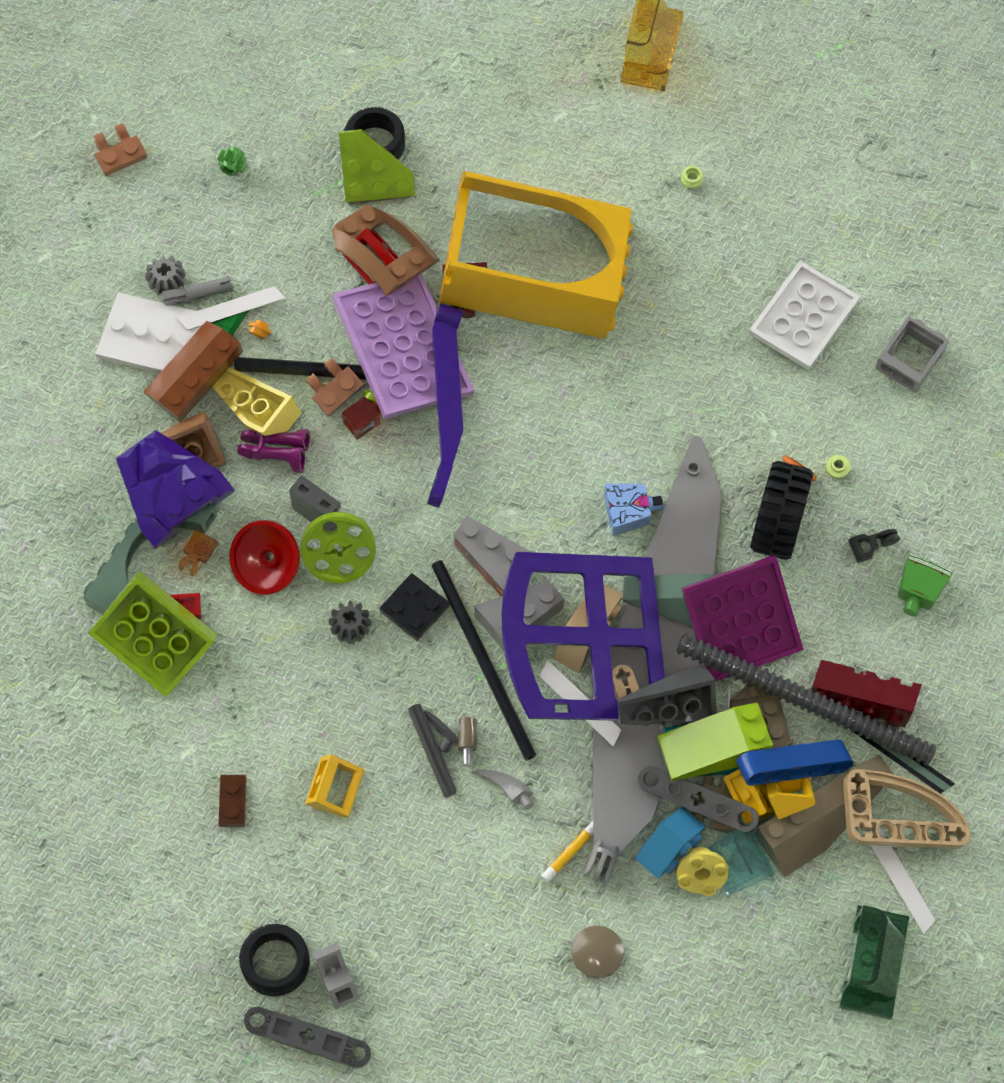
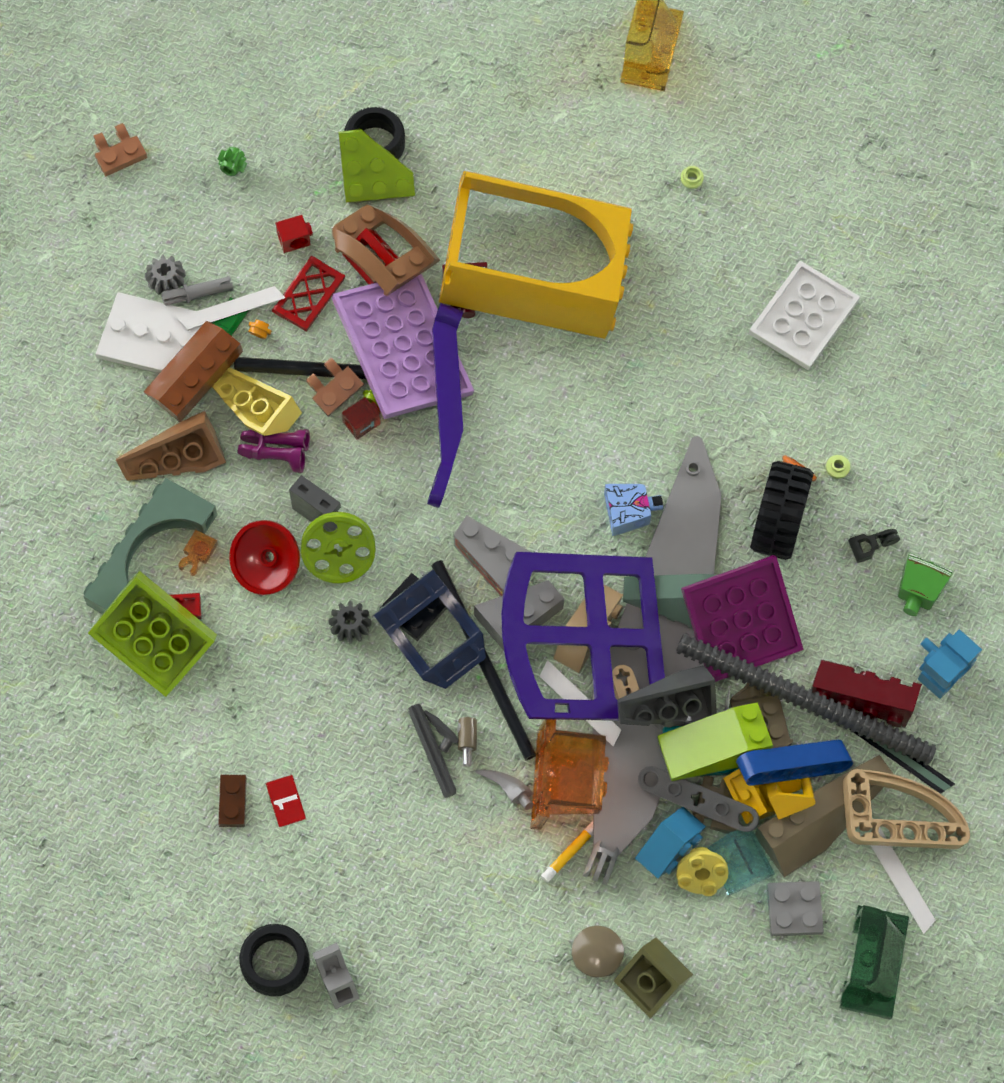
dark purple wedge [116,430,235,549] -> none
dark grey piece [244,1006,371,1068] -> none
yellow tile [305,754,365,818] -> none
light grey window [875,316,950,393] -> none
none -> red sticker [266,775,306,827]
none -> red window [272,256,345,332]
none -> red brick [275,215,313,253]
none -> dark blue wedge [373,569,486,689]
none -> clear orange windscreen [530,719,609,830]
none -> olive slope [614,937,693,1019]
none -> light grey plate [767,881,824,936]
none -> dark azure brick [918,629,982,699]

